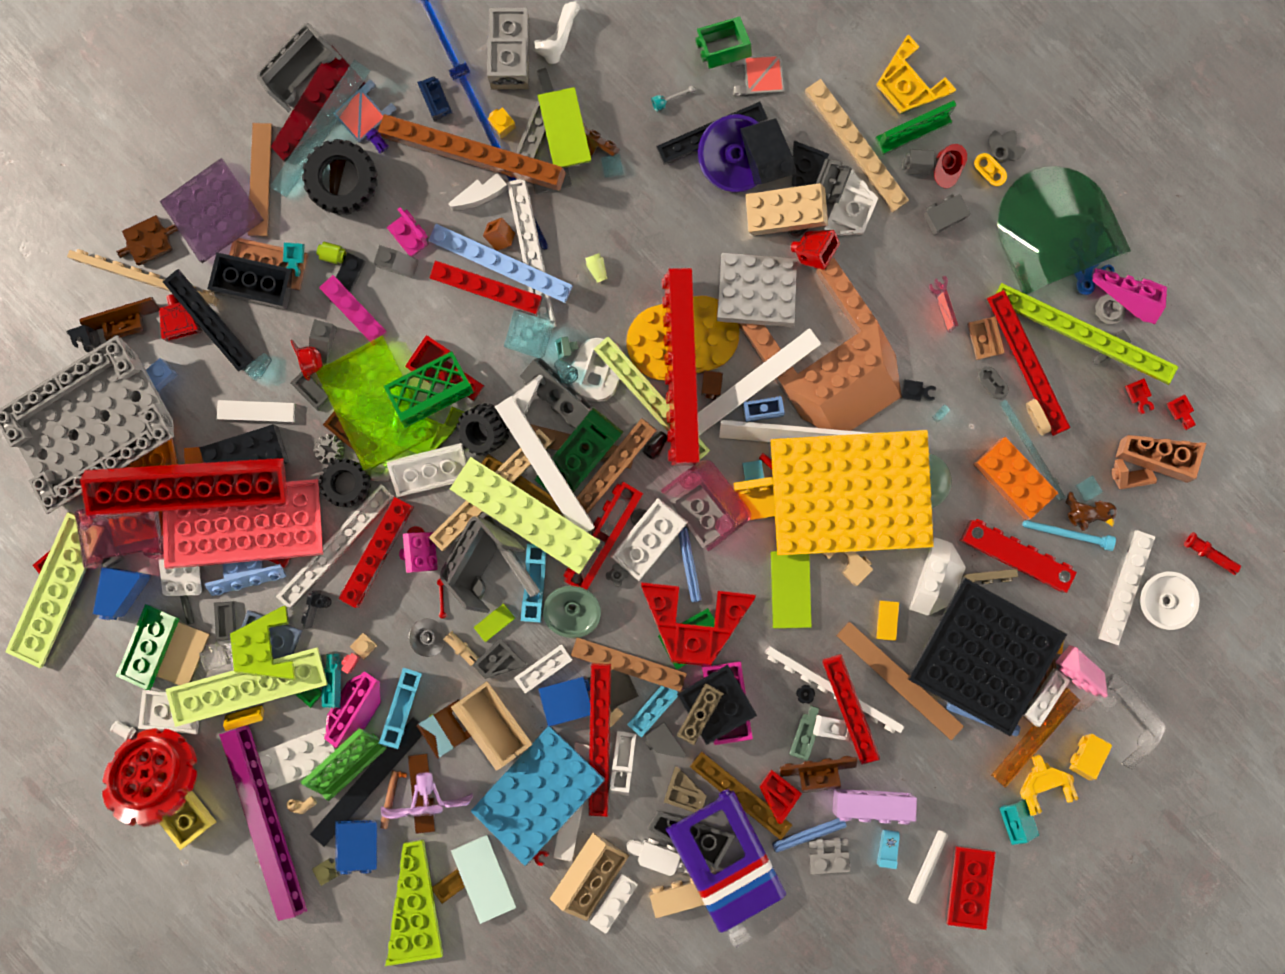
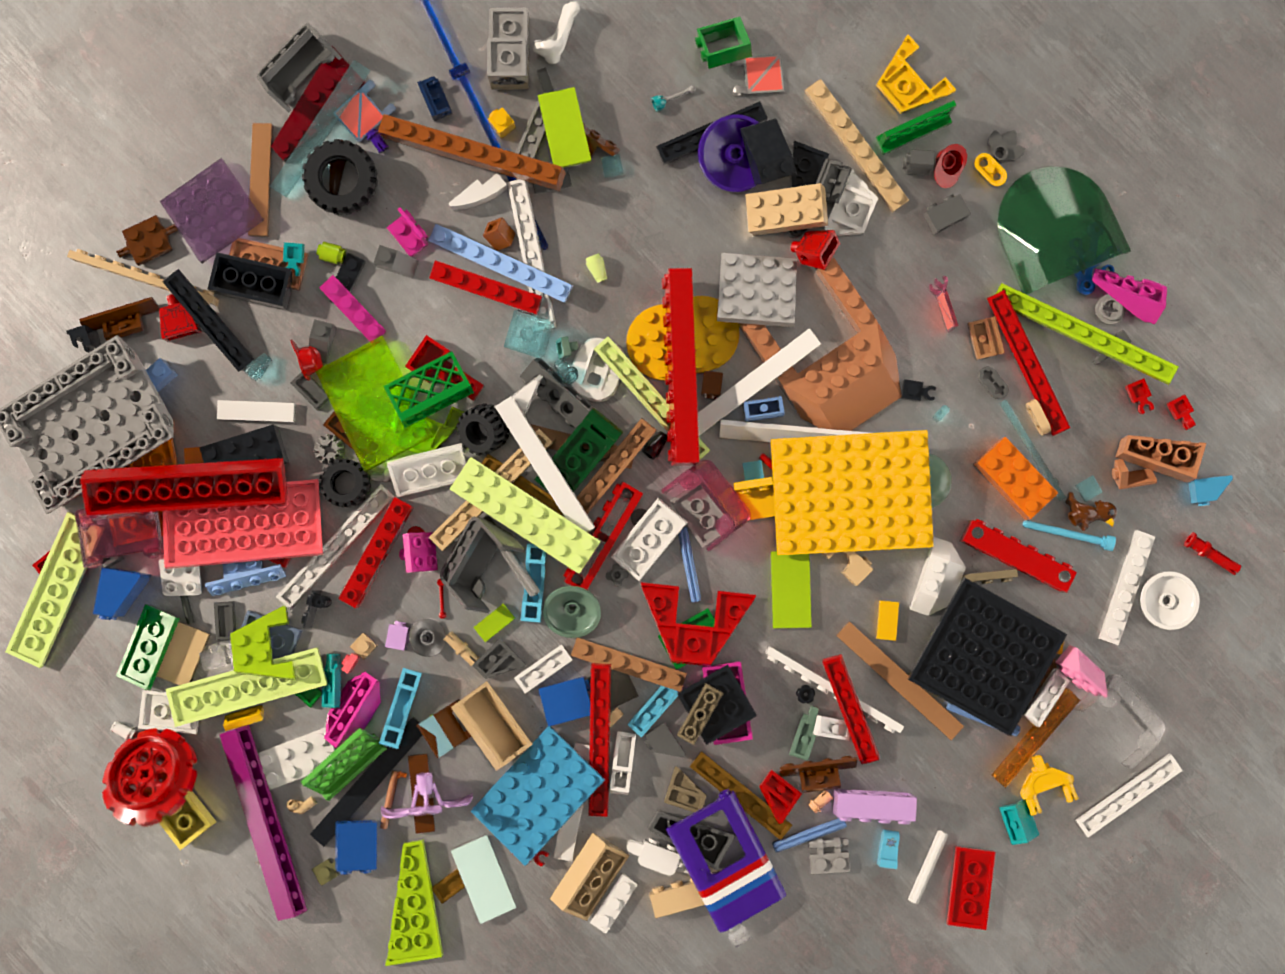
yellow brick [1069,734,1112,781] -> none
none -> lavender brick [385,621,411,650]
none -> light nougat pin [808,790,834,813]
none -> white plate [1075,754,1183,837]
none -> dark azure slope [1188,475,1233,506]

